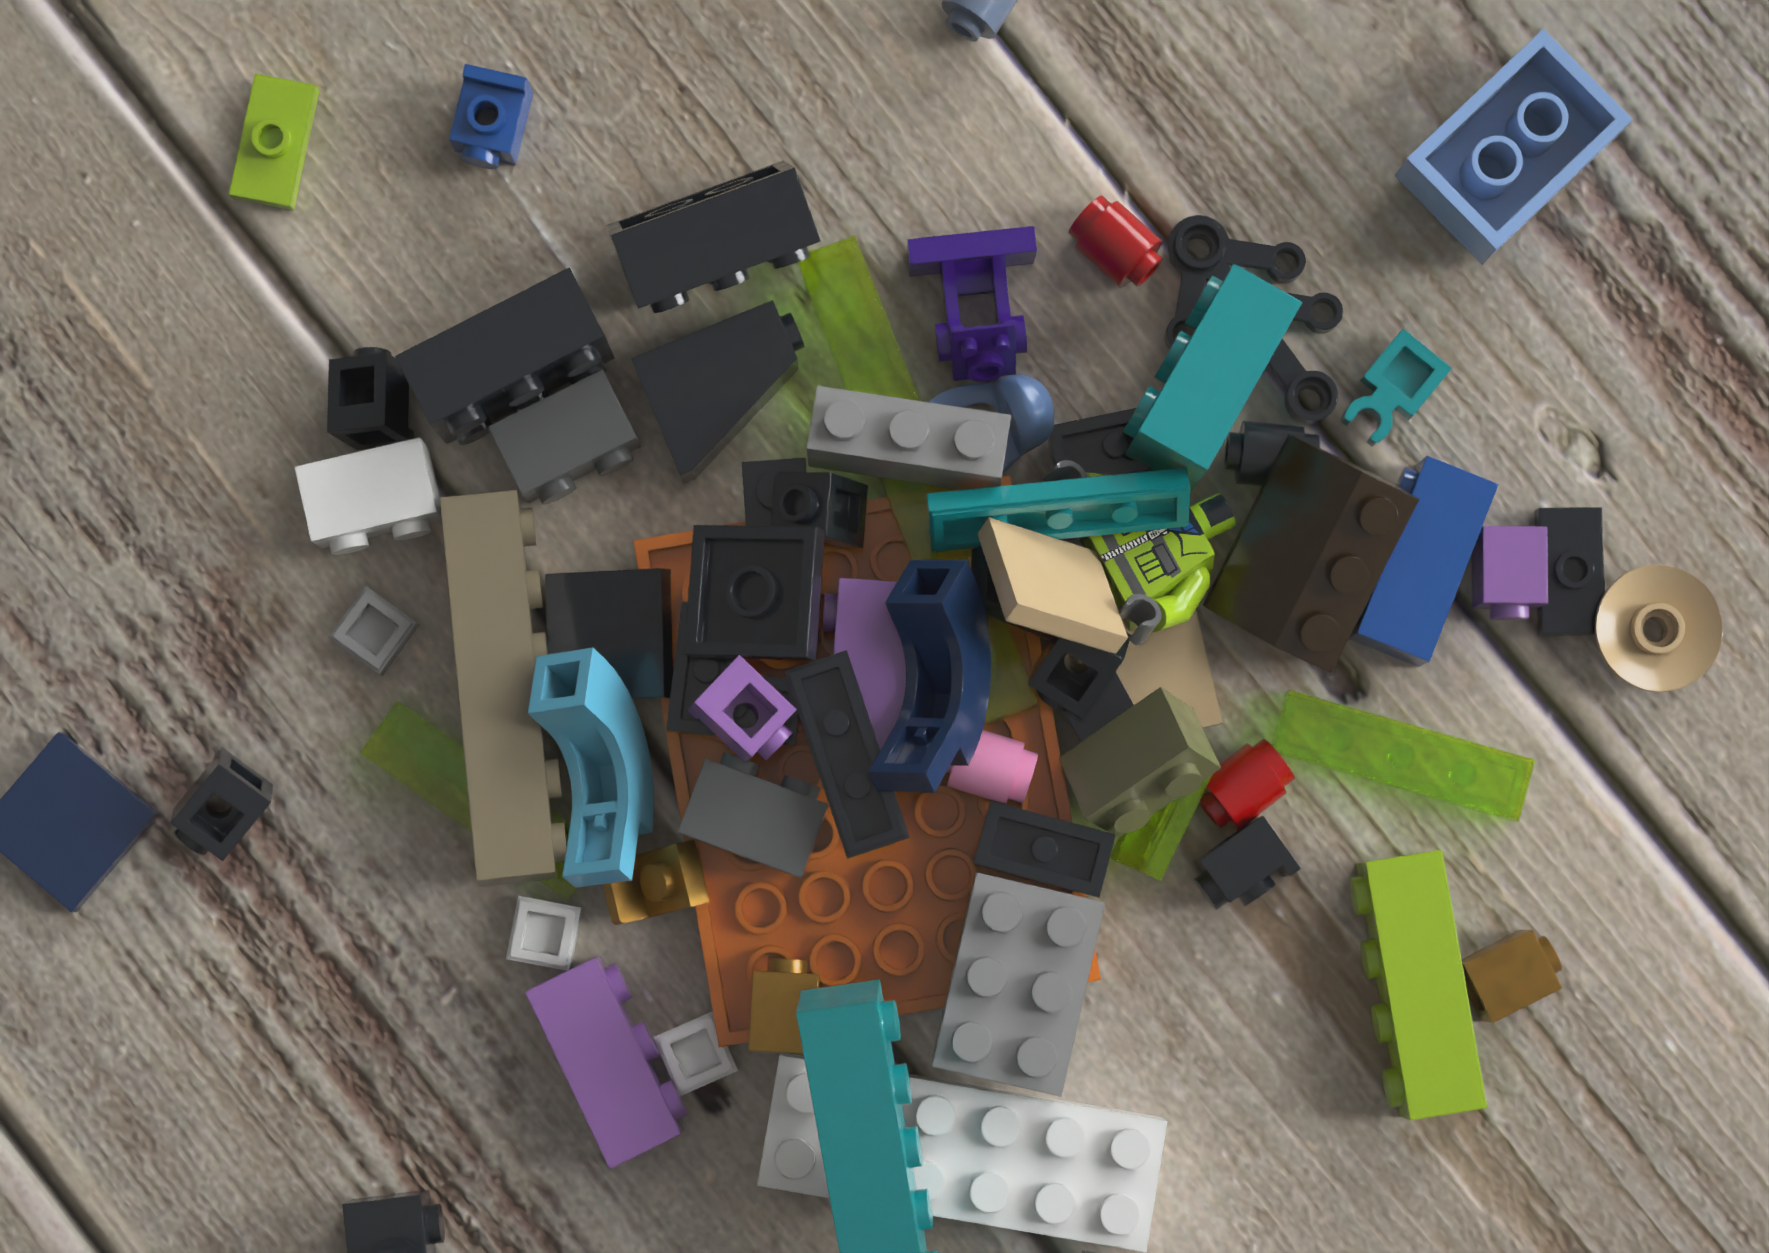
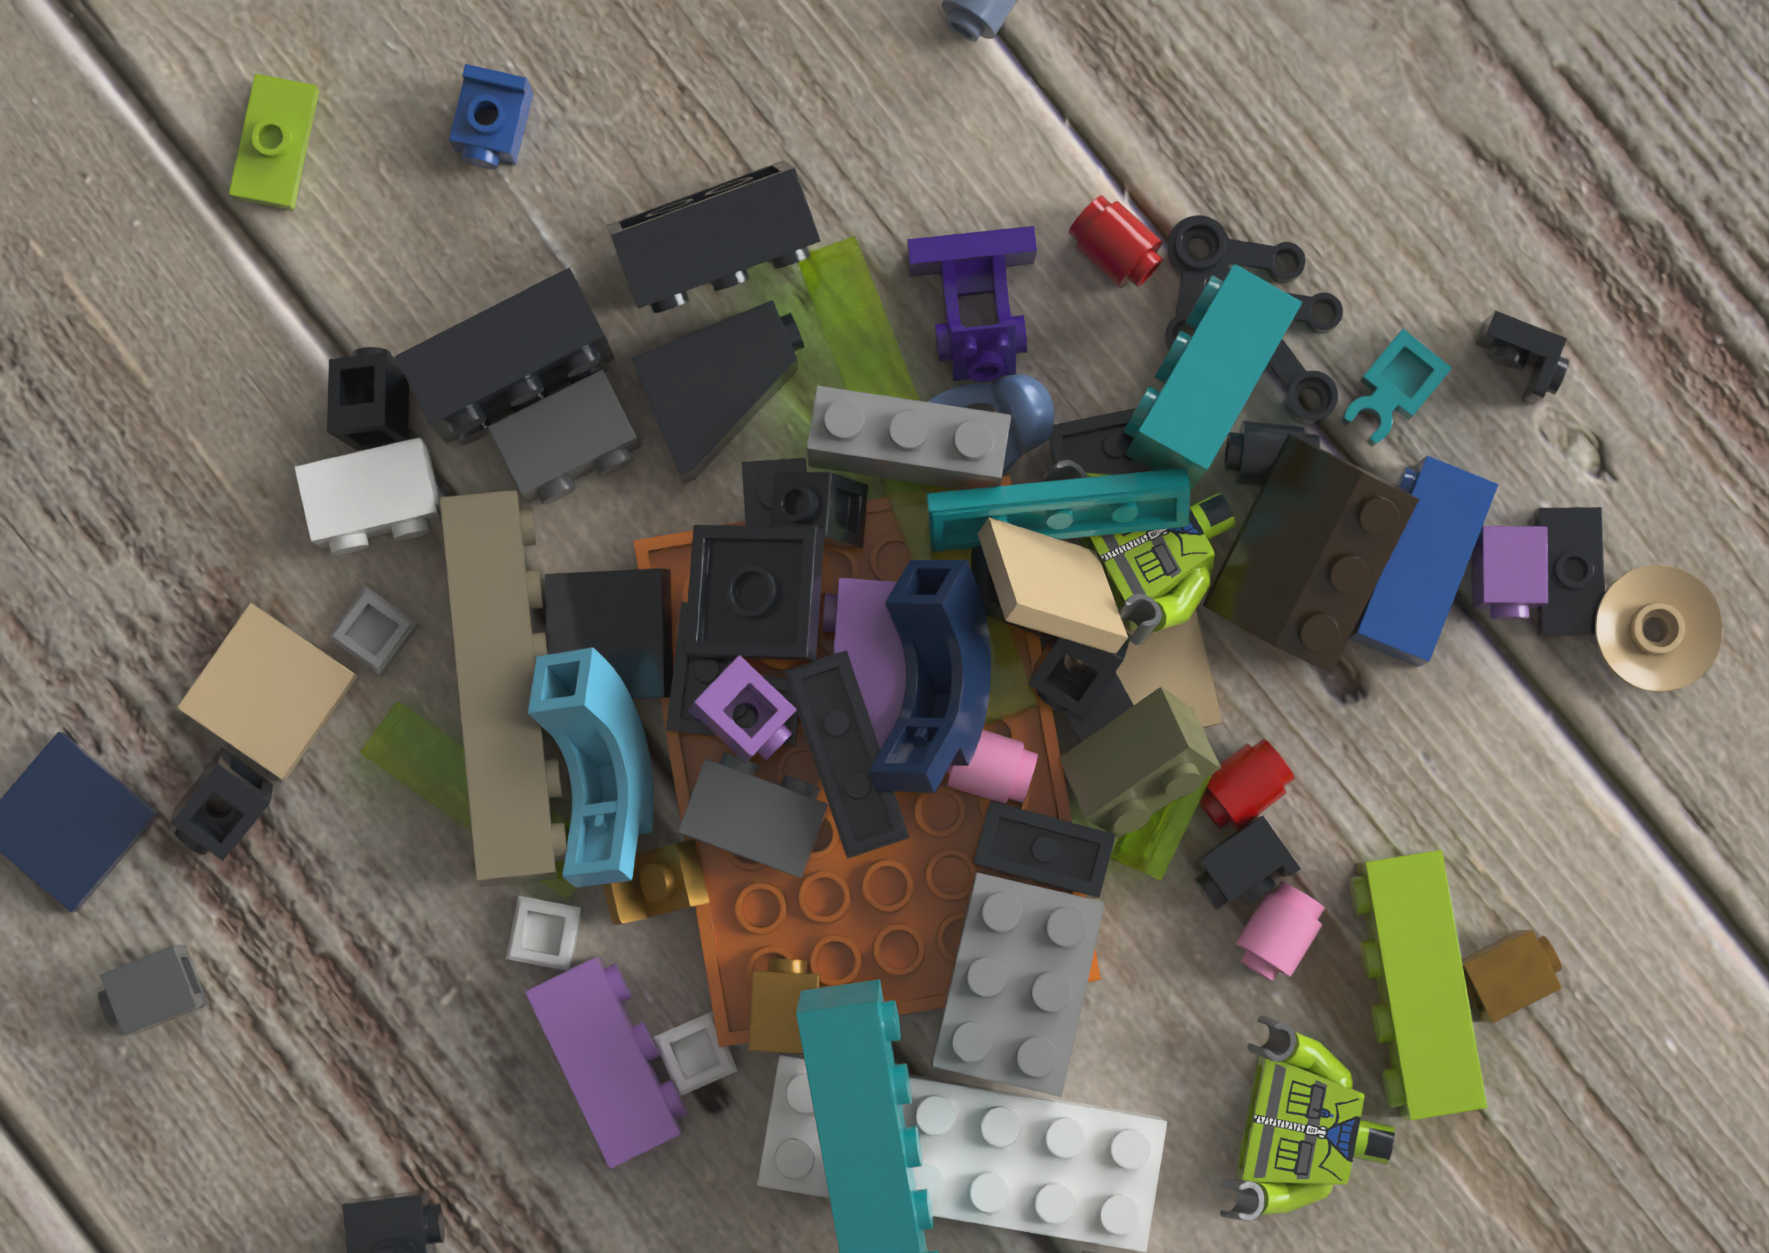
clear neon green tile [1271,690,1535,822] -> none
light blue brick [1395,29,1633,265] -> none
none -> dark grey brick [98,945,209,1036]
none -> tan tile [177,603,358,781]
none -> torso [1220,1016,1395,1221]
none -> bright pink brick [1235,881,1325,982]
none -> black bracket [1475,310,1569,405]

